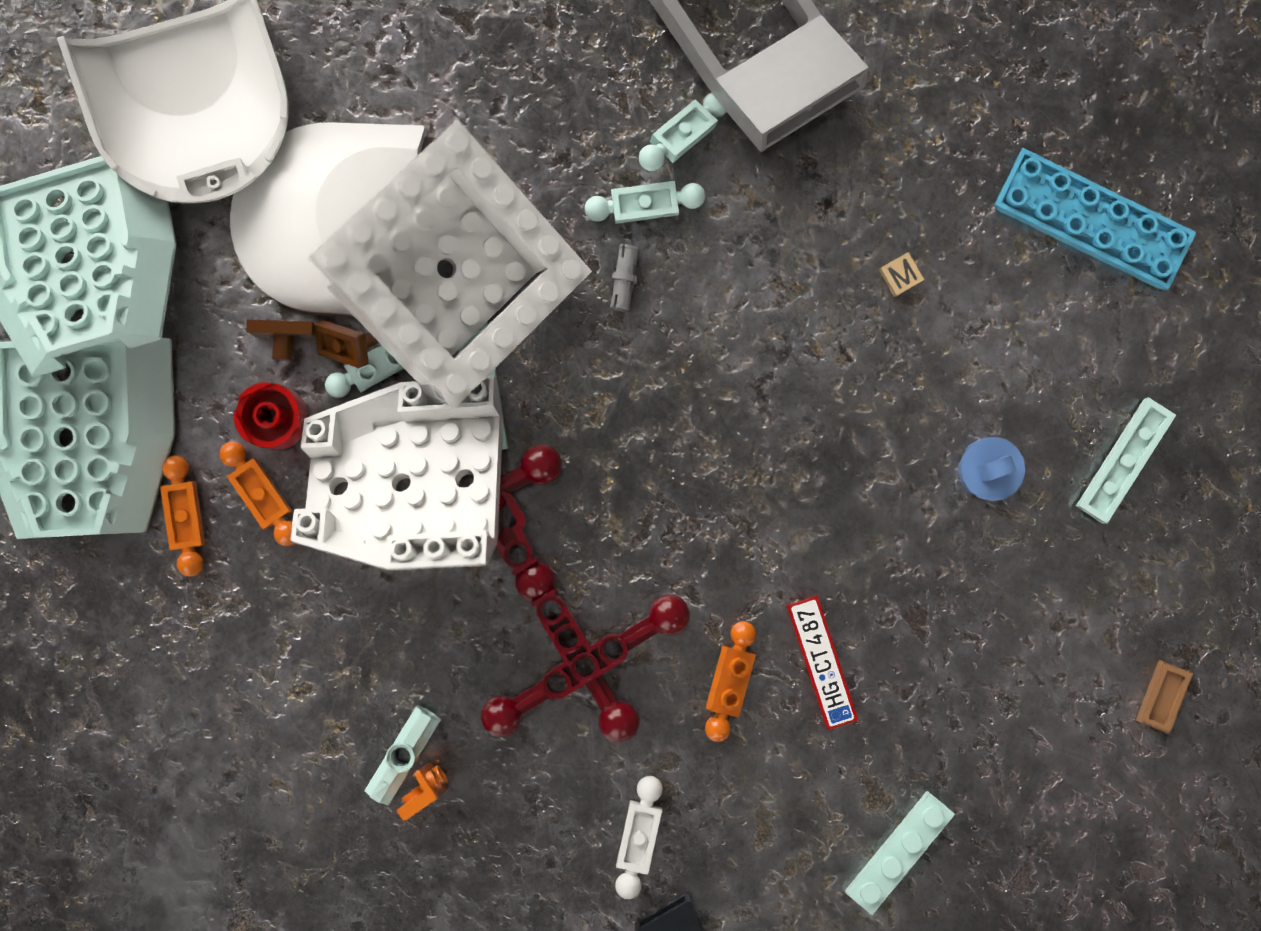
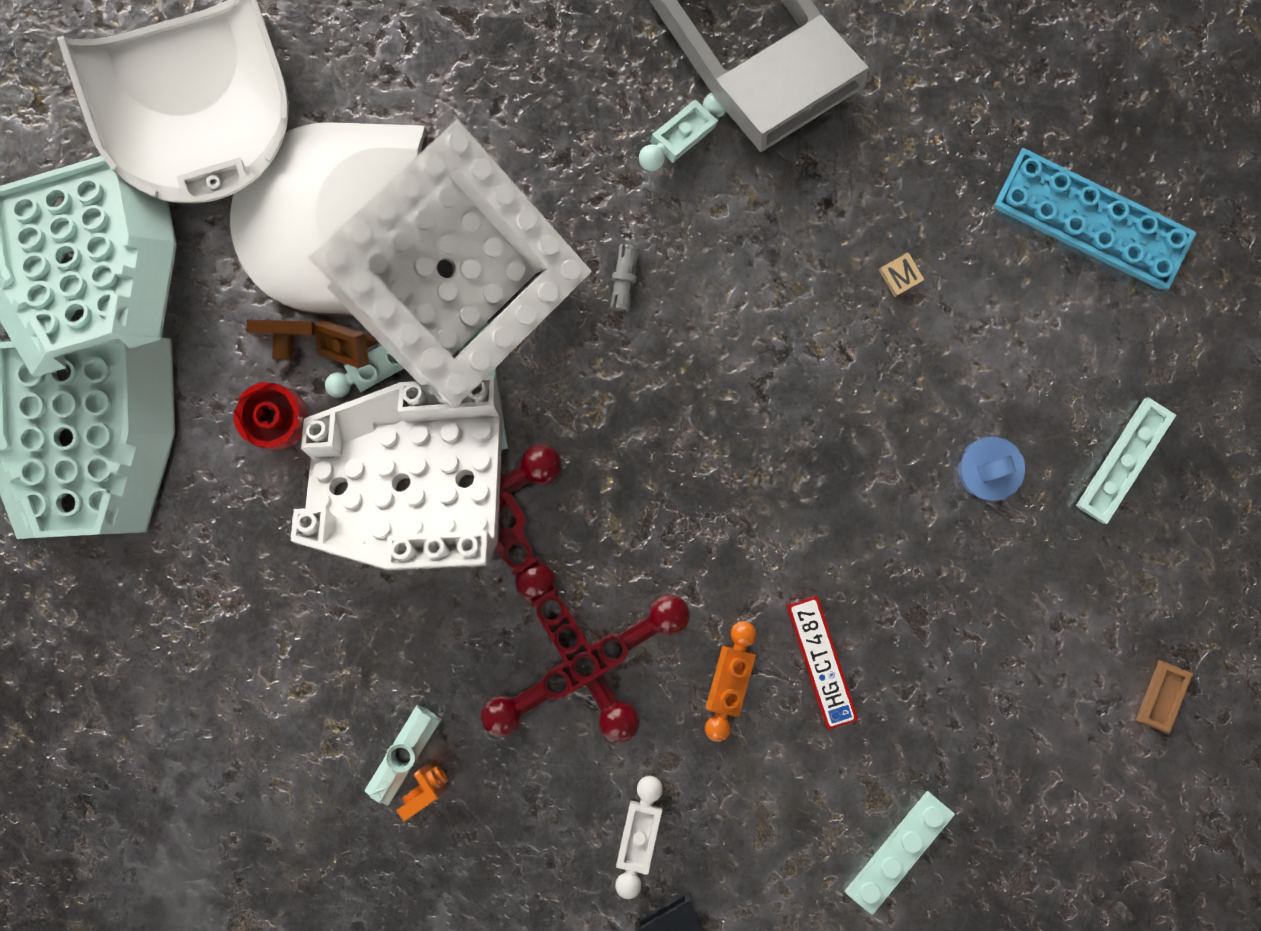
orange plate [160,455,206,577] -> none
orange plate [219,441,295,546] -> none
light aqua plate [585,181,705,224] -> none

